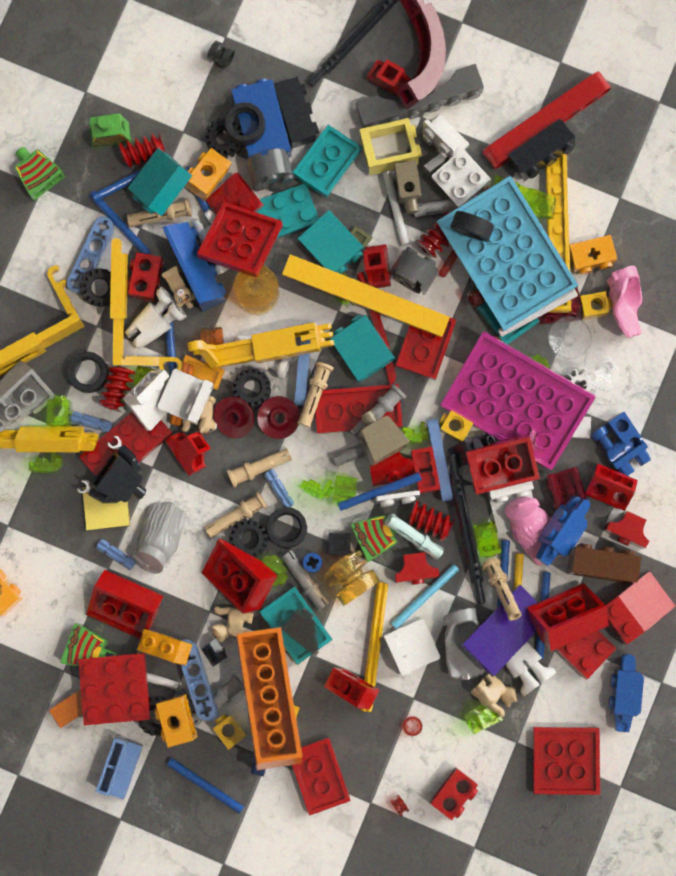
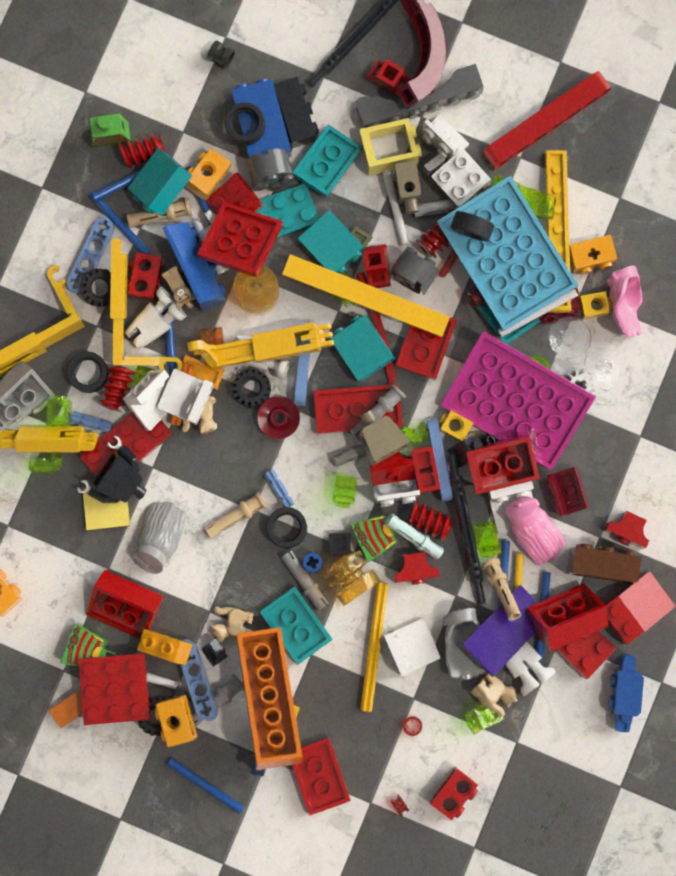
bright green torso [15,147,66,201] -> none
medium blue piece [95,737,143,799] -> none
medium blue axle [96,539,136,570] -> none
red brick [165,431,211,476] -> none
red slope [202,539,277,614] -> none
black tyre [205,117,243,159] -> none
yellow brick [213,714,247,750] -> none
dark red dish [214,396,254,439] -> none
tan pin [227,448,292,488] -> none
black tyre [229,520,268,558] -> none
clear neon green bracket [262,554,289,588] -> none
clear smoke slope [282,608,319,656] -> none
tan pin [297,362,334,428] -> none
clear neon green bracket [300,479,334,501] -> none
red brick [324,667,379,709] -> none
blue bar [338,472,422,511] -> none
medium azure bar [391,564,459,629] -> none
black brick [508,119,575,181] -> none
red plate [533,727,600,795] -> none
blue hinge [535,495,590,566] -> none
white tile [572,417,591,439] -> none
red brick [585,464,638,511] -> none
blue hips [590,412,651,476] -> none

